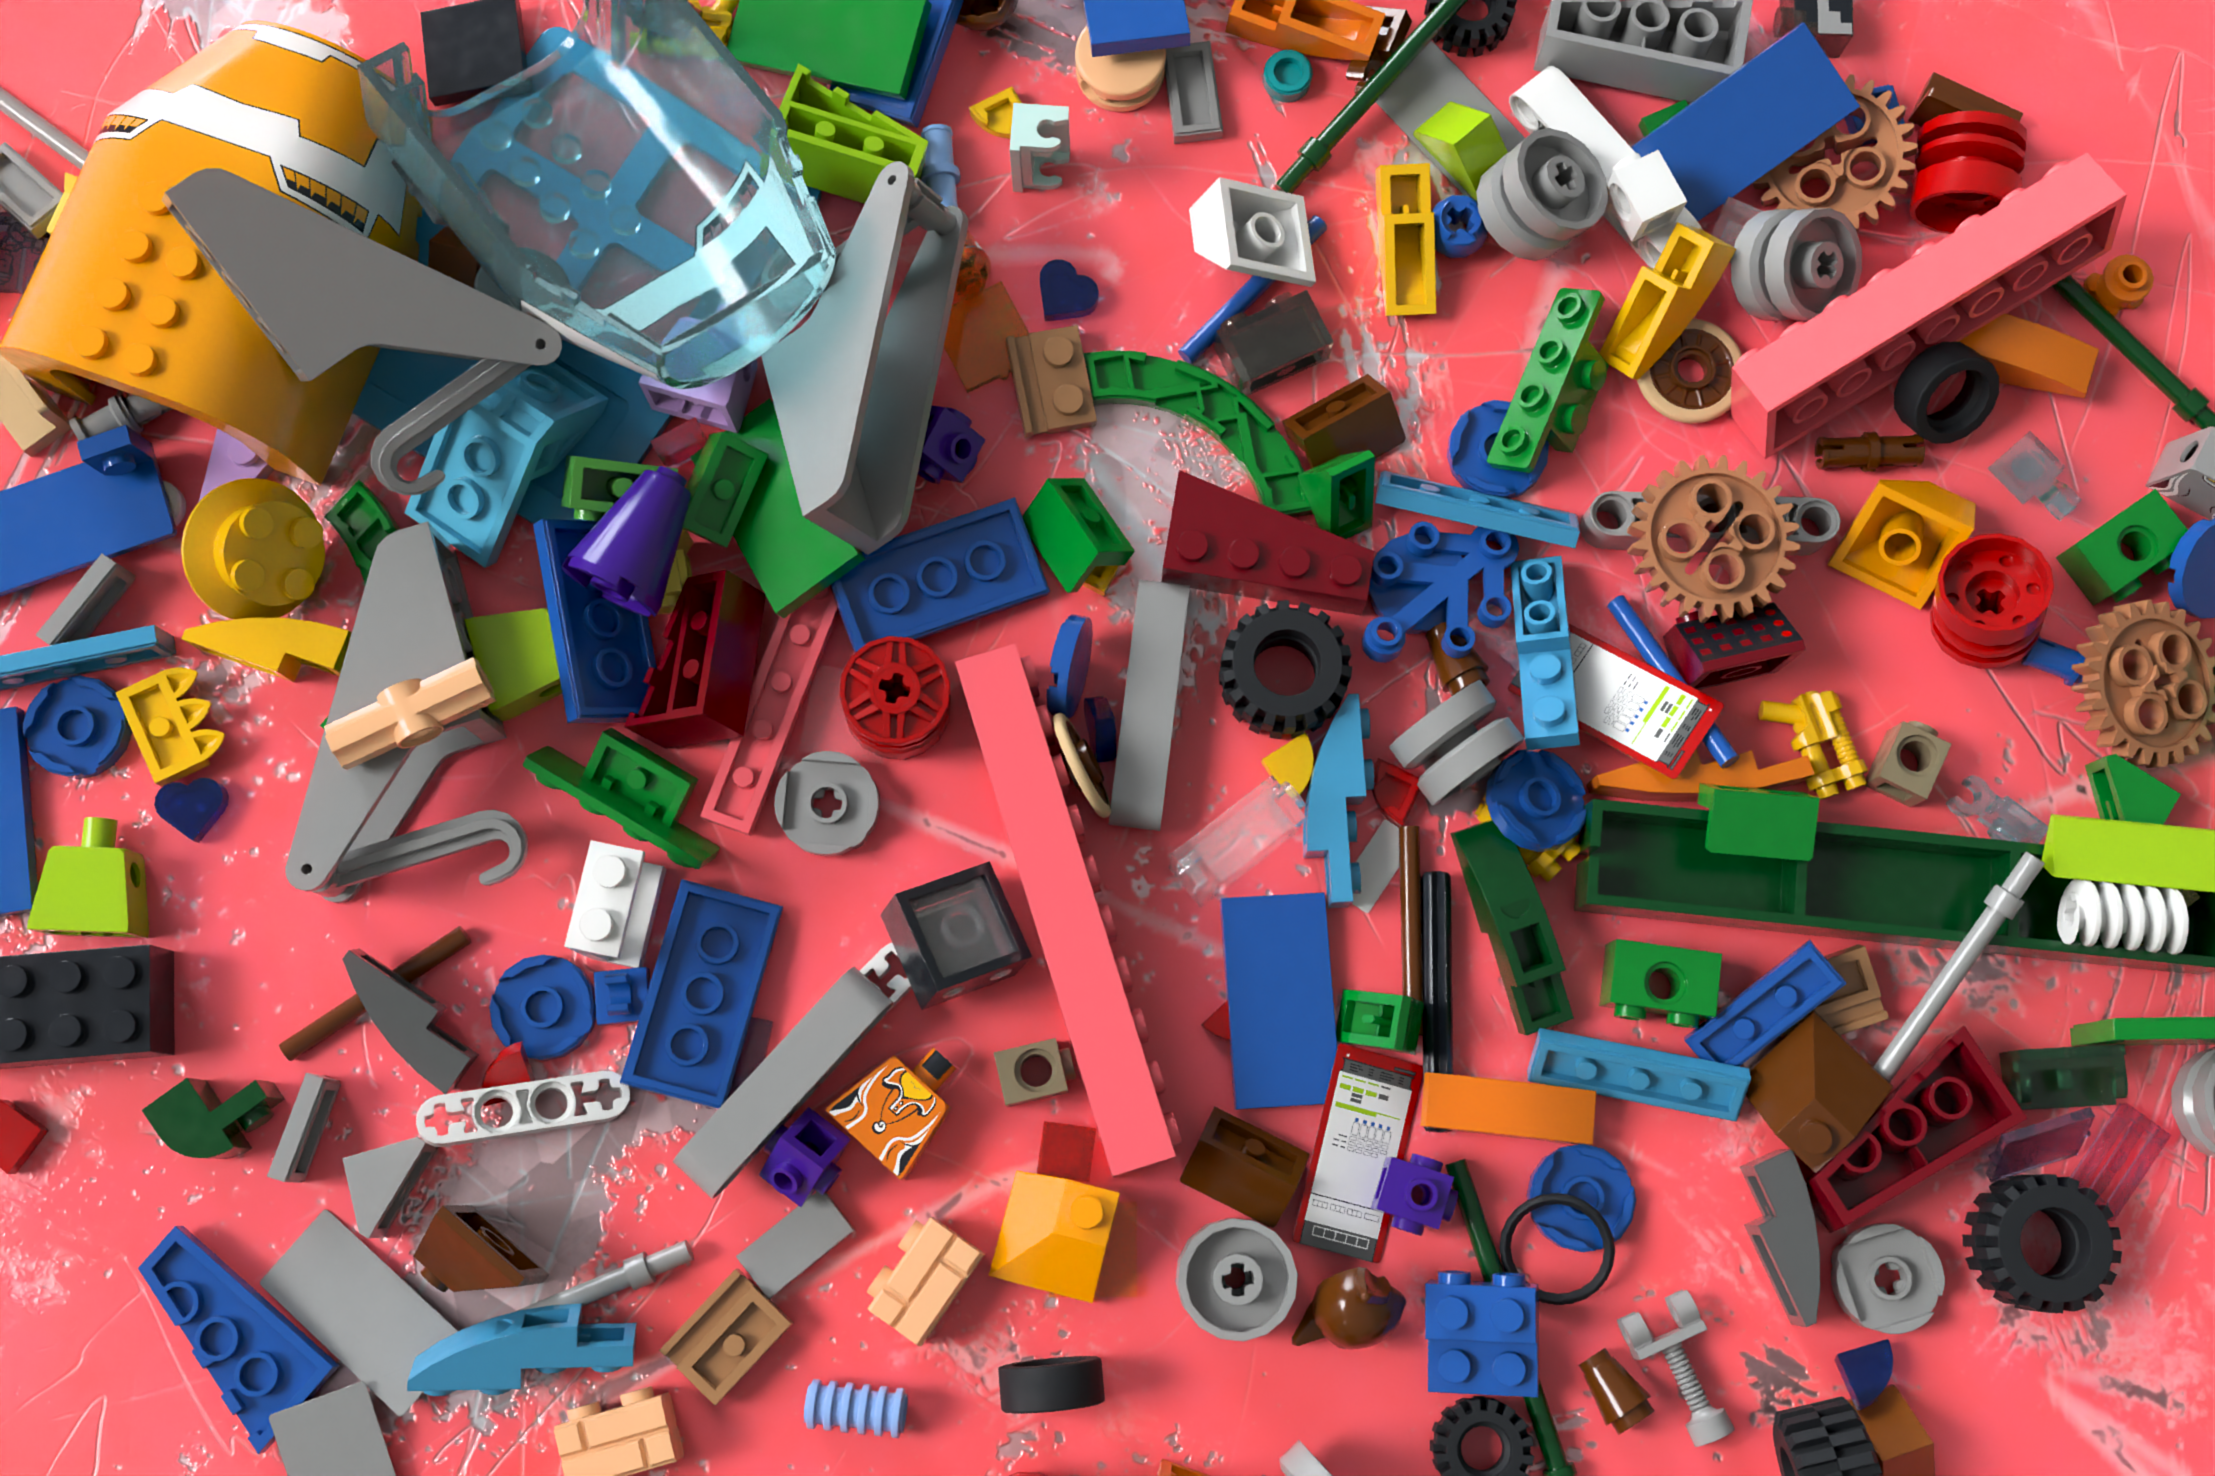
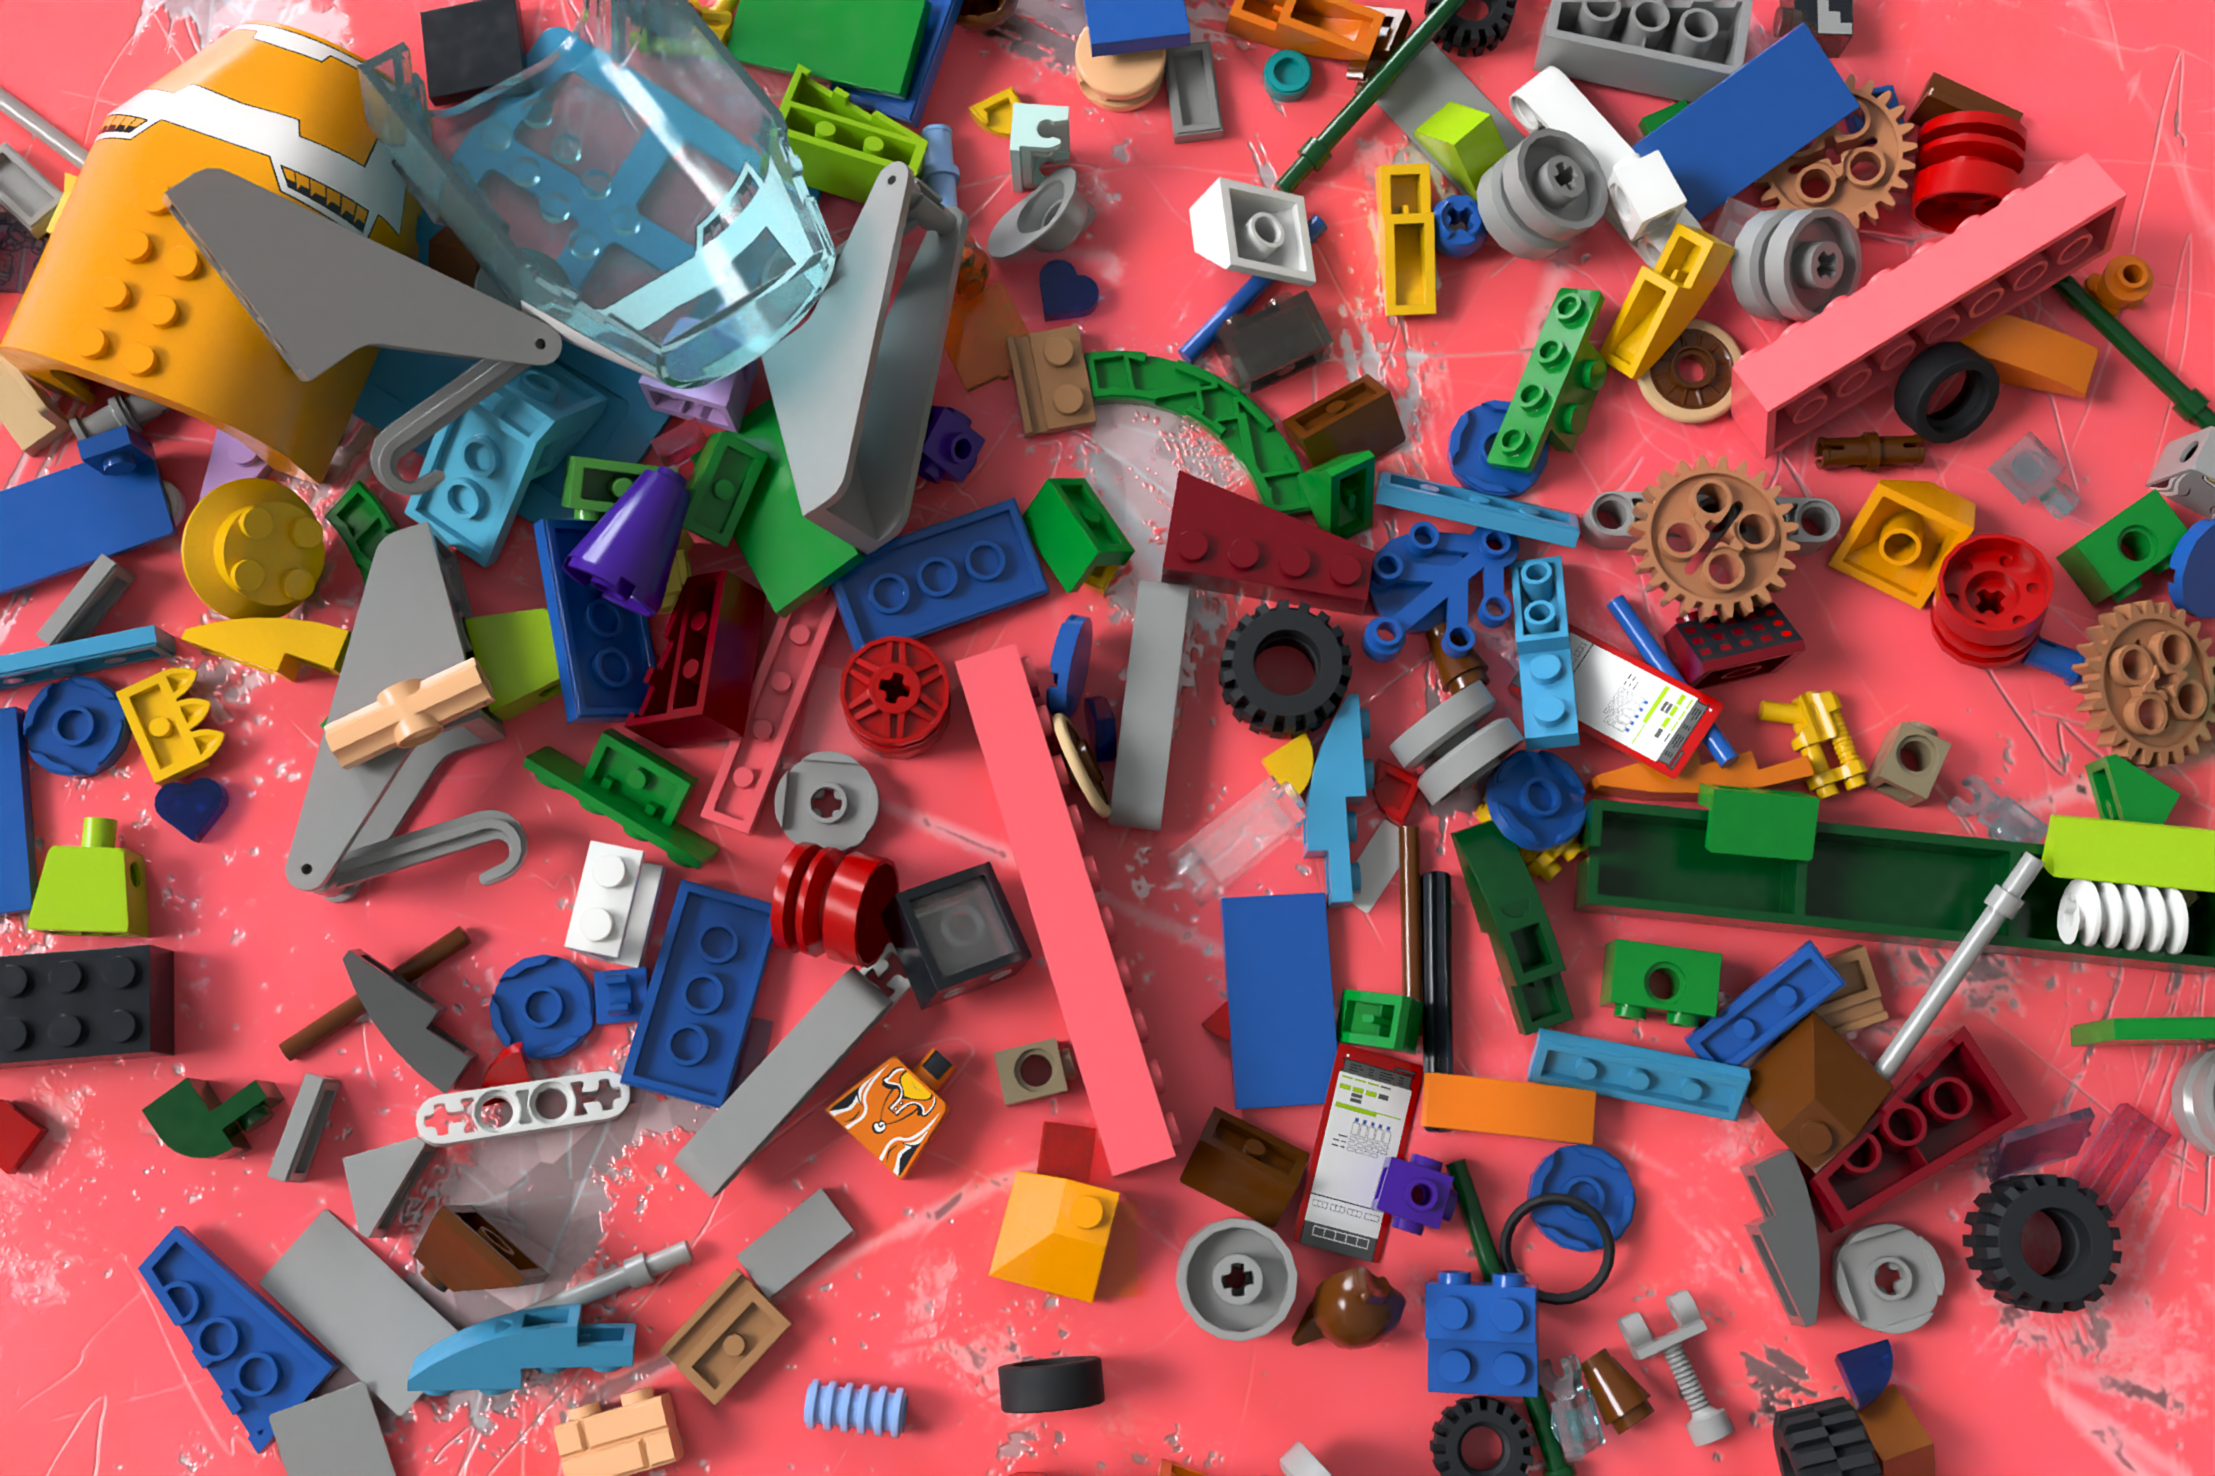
dark purple brick [759,1107,851,1207] -> none
light nougat brick [867,1217,985,1347] -> none
clear green hinge [1999,1044,2128,1110] -> none
none -> red wheel [770,842,899,968]
none -> light grey piece [987,167,1096,259]
none -> clear light blue plate [1539,1354,1605,1458]

